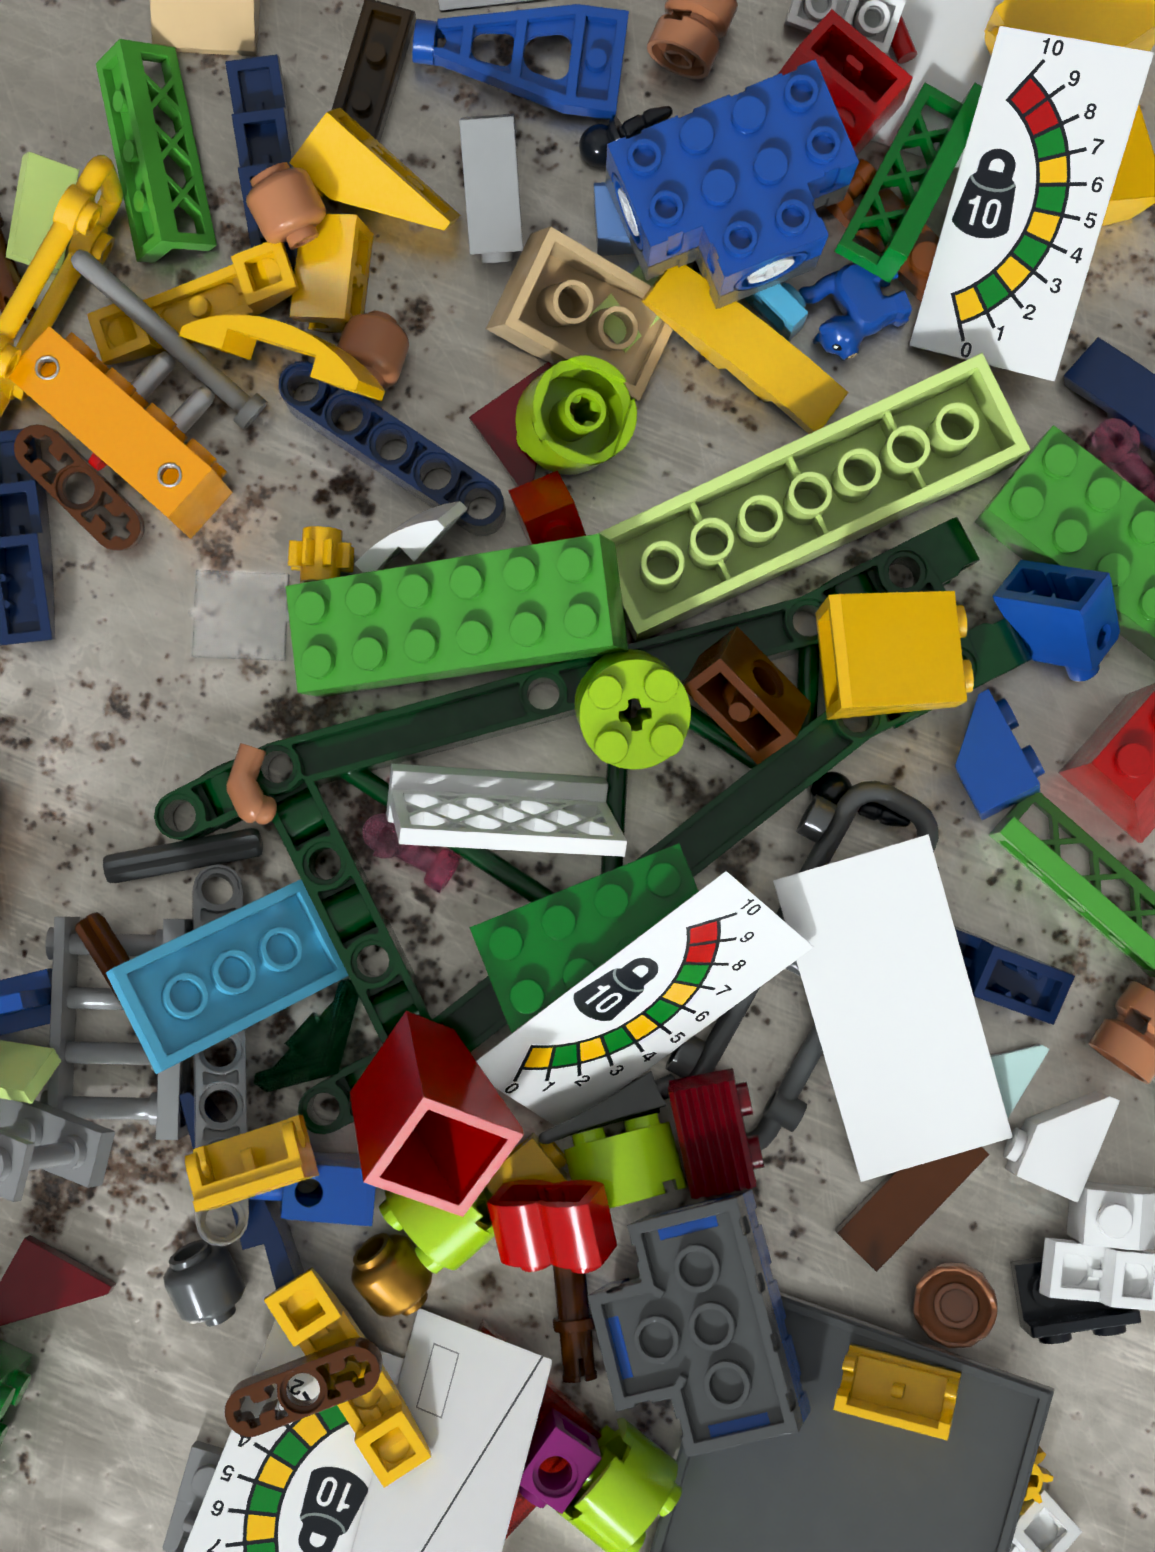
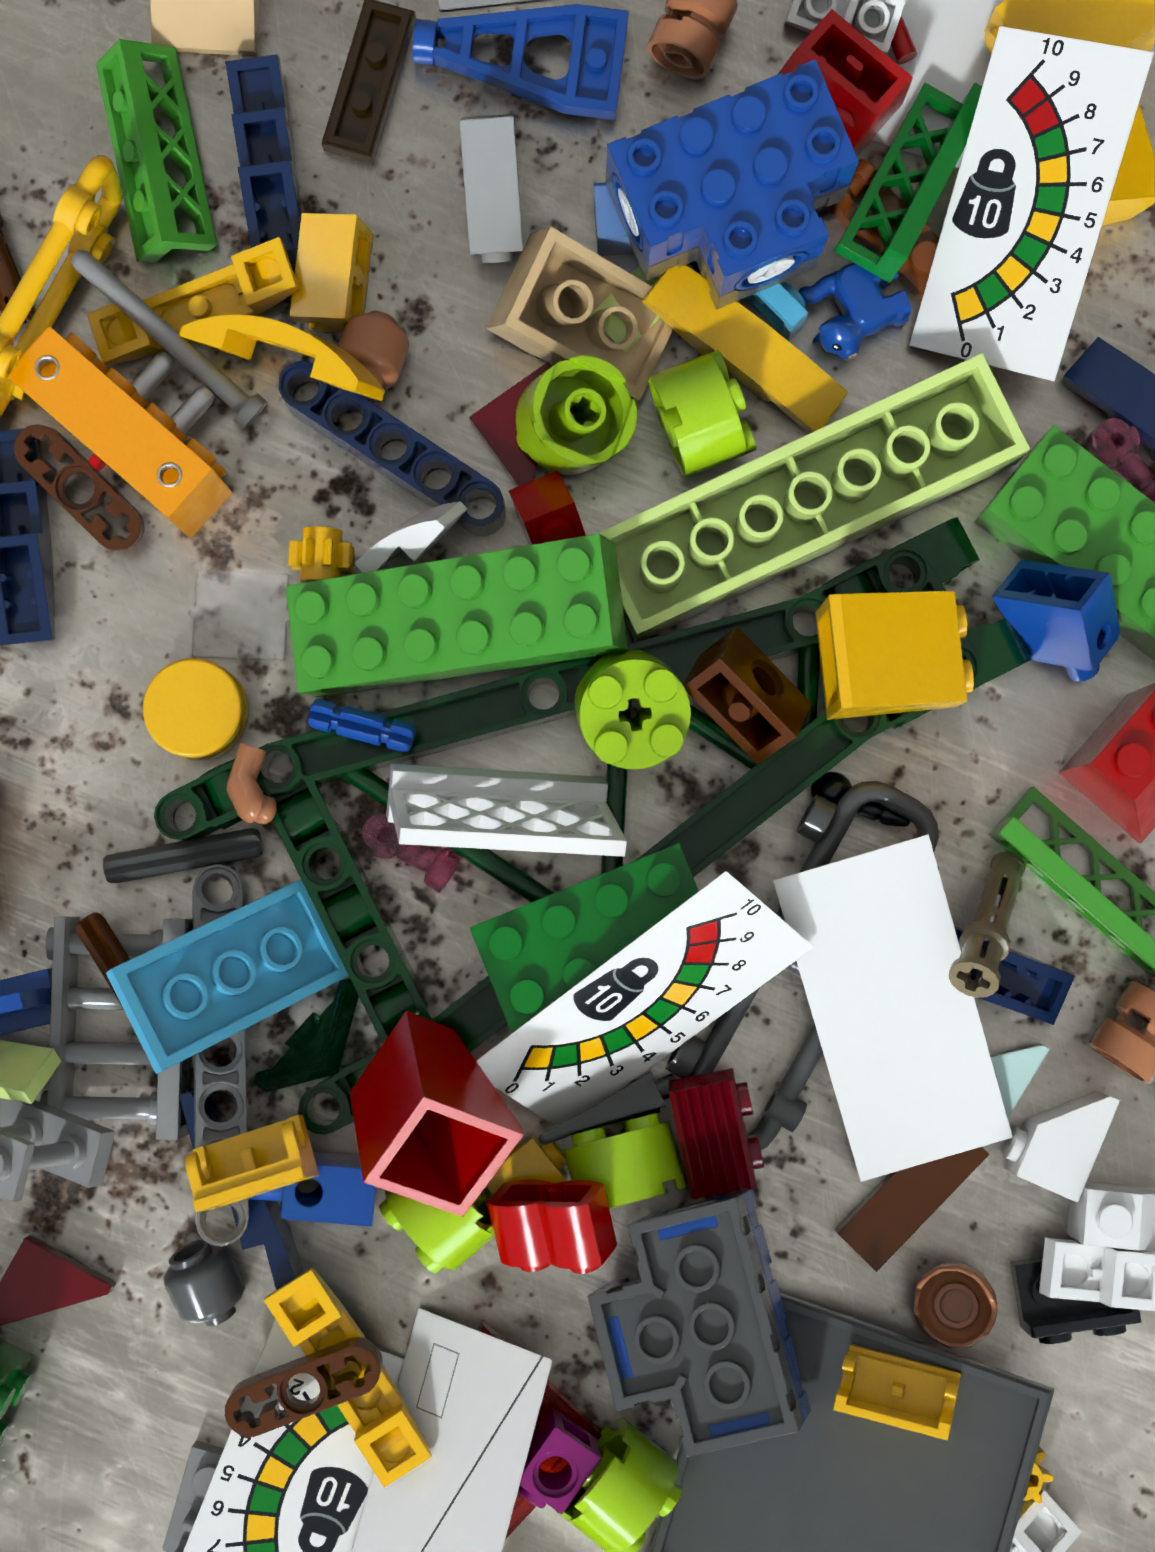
yellowish green tile [5,152,79,274] -> none
nougat head [246,162,326,249] -> none
yellow slope [289,108,461,230] -> none
pearl gold head [351,1233,432,1317] -> none
reddish brown pin [553,1266,597,1383] -> none
black bar [579,106,673,168] -> none
blue slope [955,689,1045,821] -> none
none -> yellow head [143,658,249,760]
none -> blue axle [308,699,416,753]
none -> lime brick [648,350,756,477]
none -> dark tan pin [949,852,1026,998]

